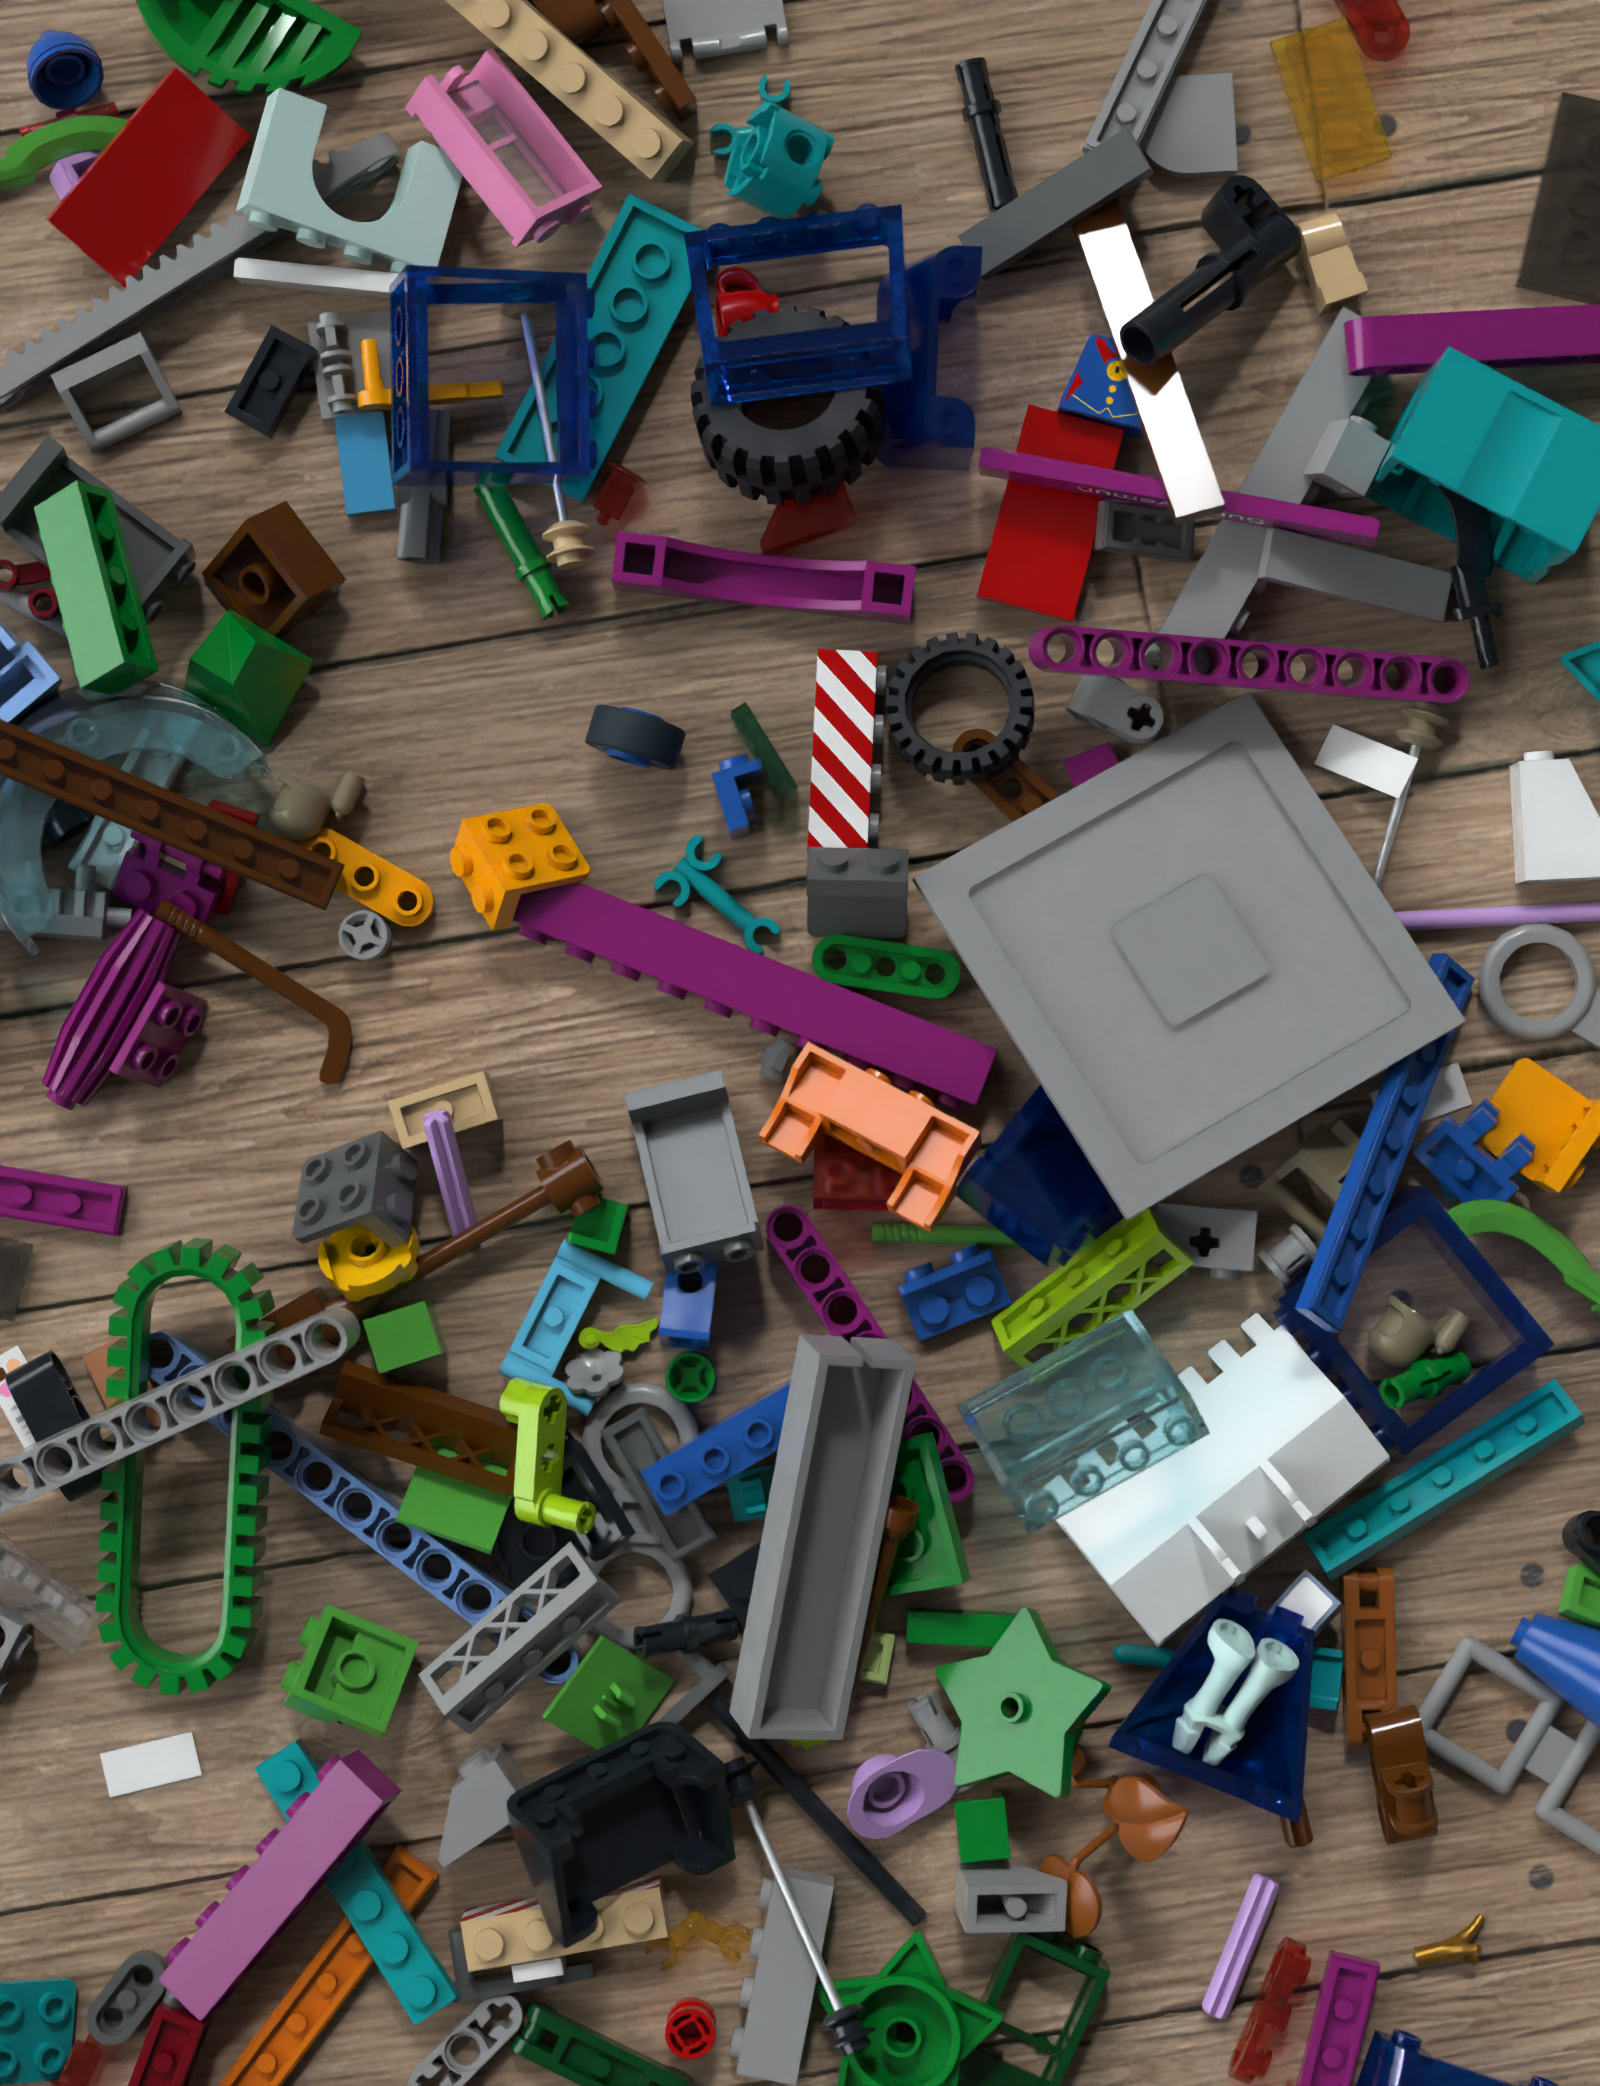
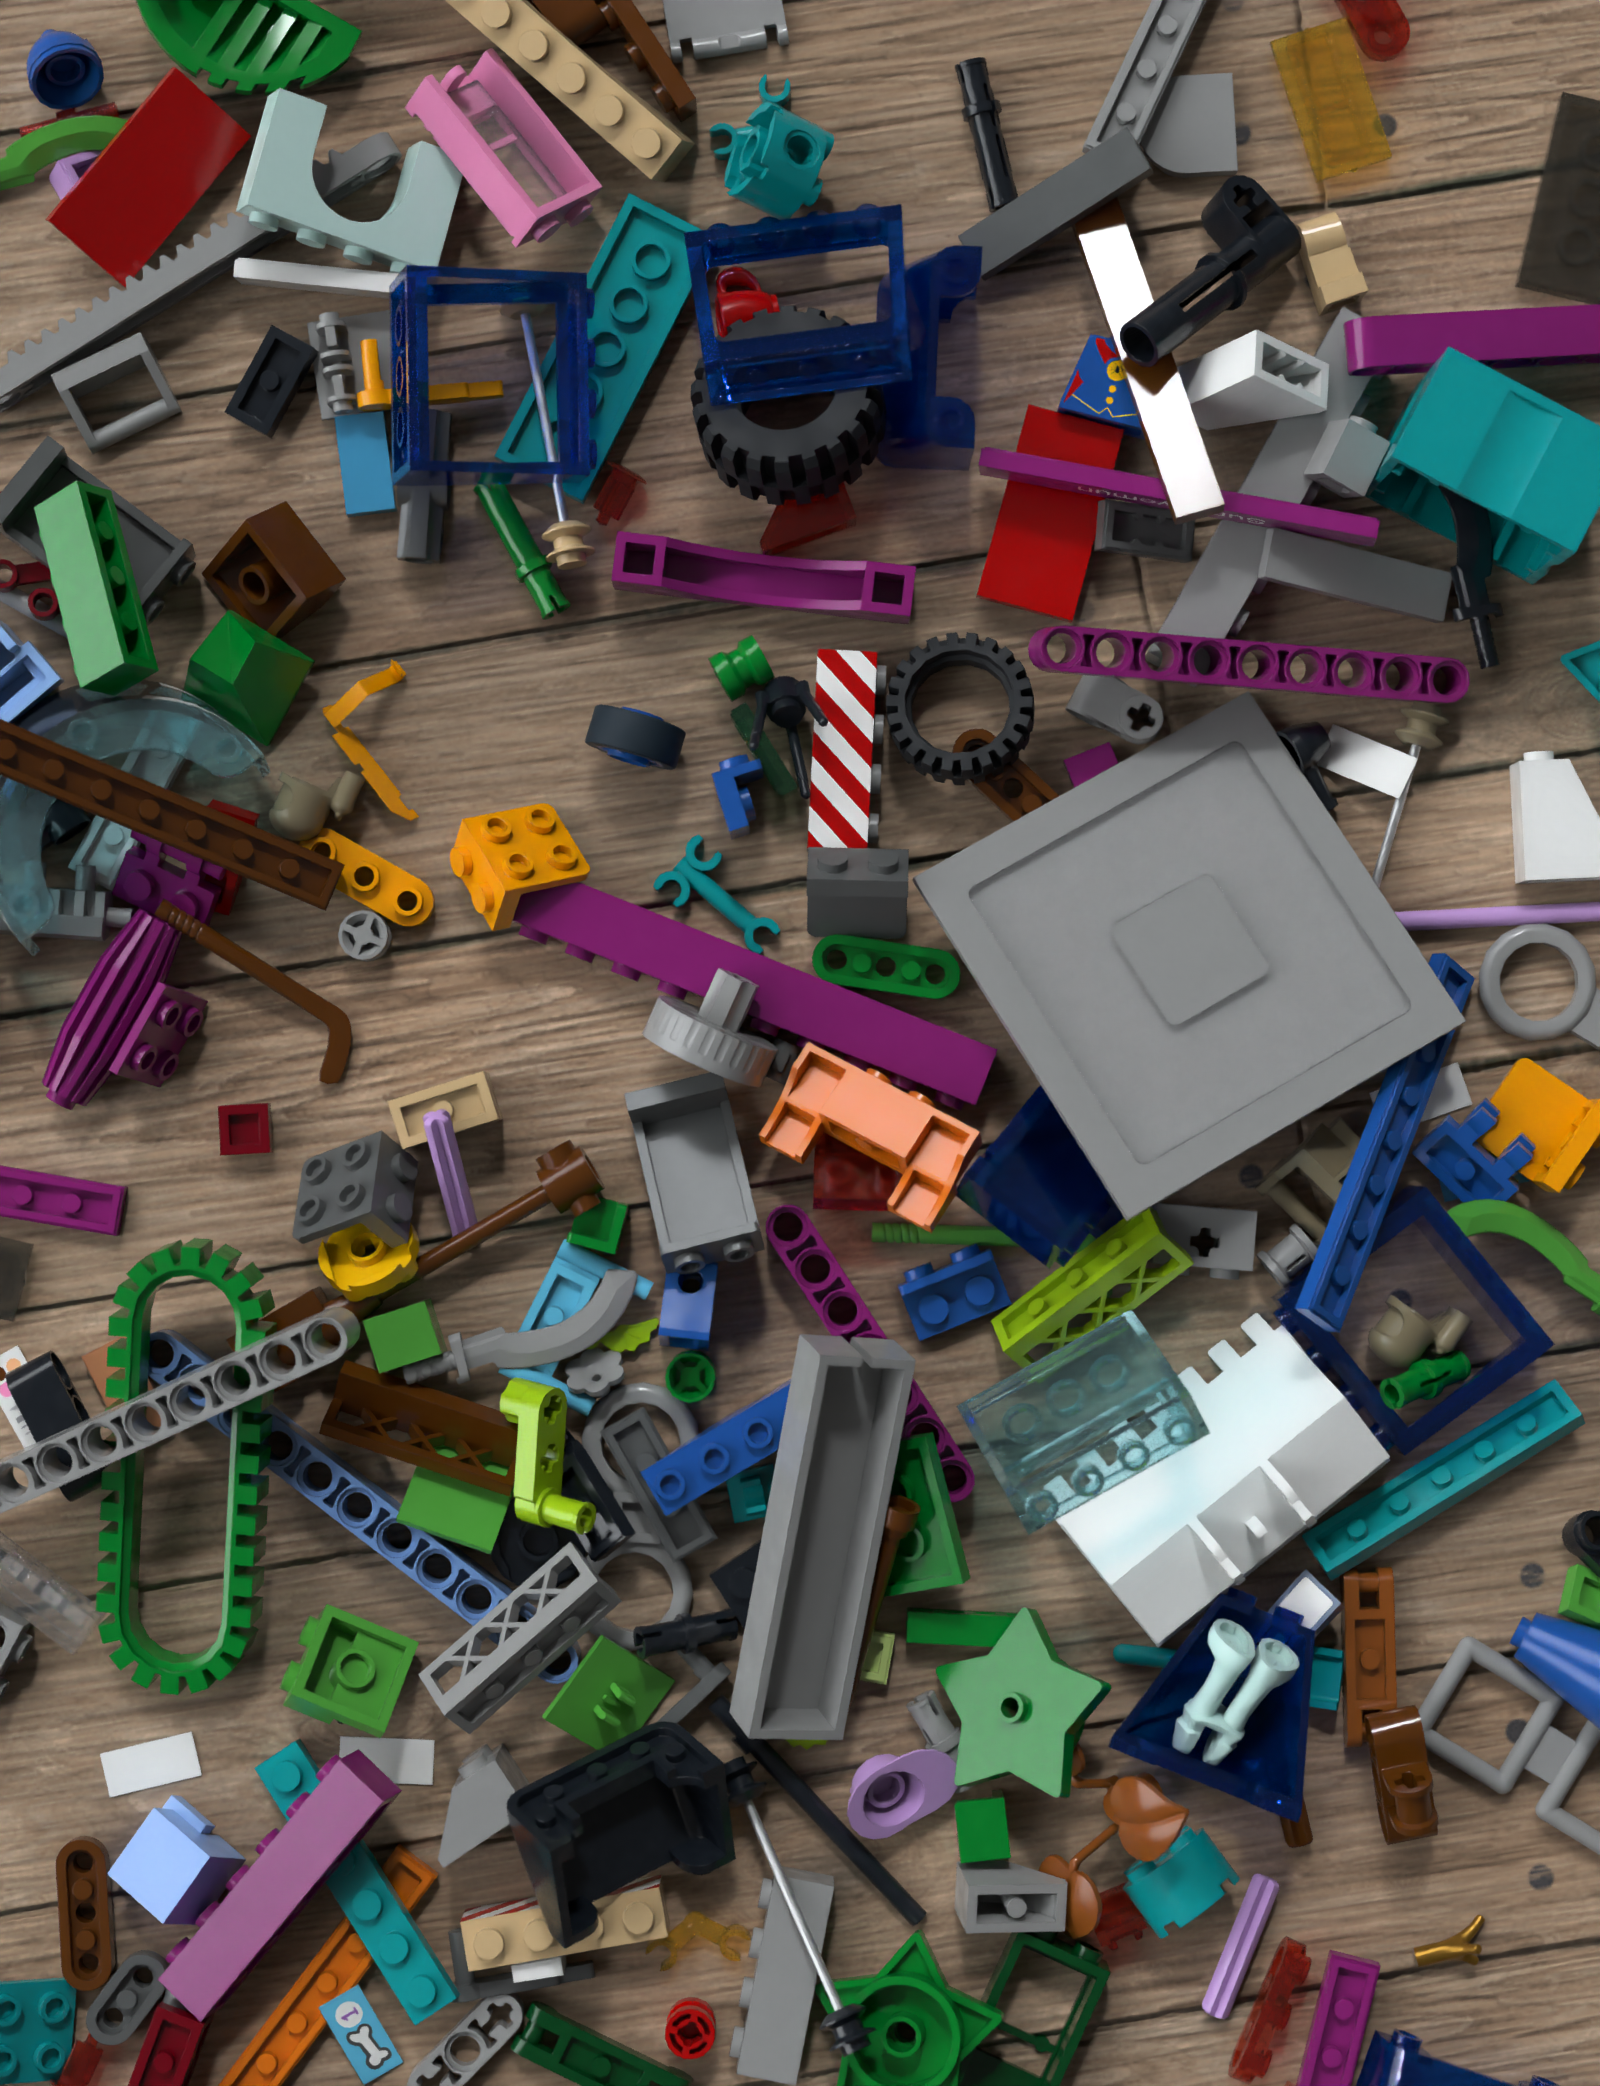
none -> reddish brown plate [56,1836,115,1991]
none -> light blue plate [107,1795,246,1925]
none -> dark red plate [218,1103,273,1156]
none -> medium azure sticker [318,1985,403,2085]
none -> light orange piece [323,659,419,821]
none -> white sticker [339,1736,435,1785]
none -> light grey sword [402,1269,638,1385]
none -> light grey piece [642,968,778,1087]
none -> green wheel [708,635,775,702]
none -> black plant [749,676,828,799]
none -> clear red tile [1094,1881,1148,1951]
none -> teal brick [1123,1825,1240,1939]
none -> white slope [1177,329,1329,430]
none -> black bar [1276,721,1339,811]

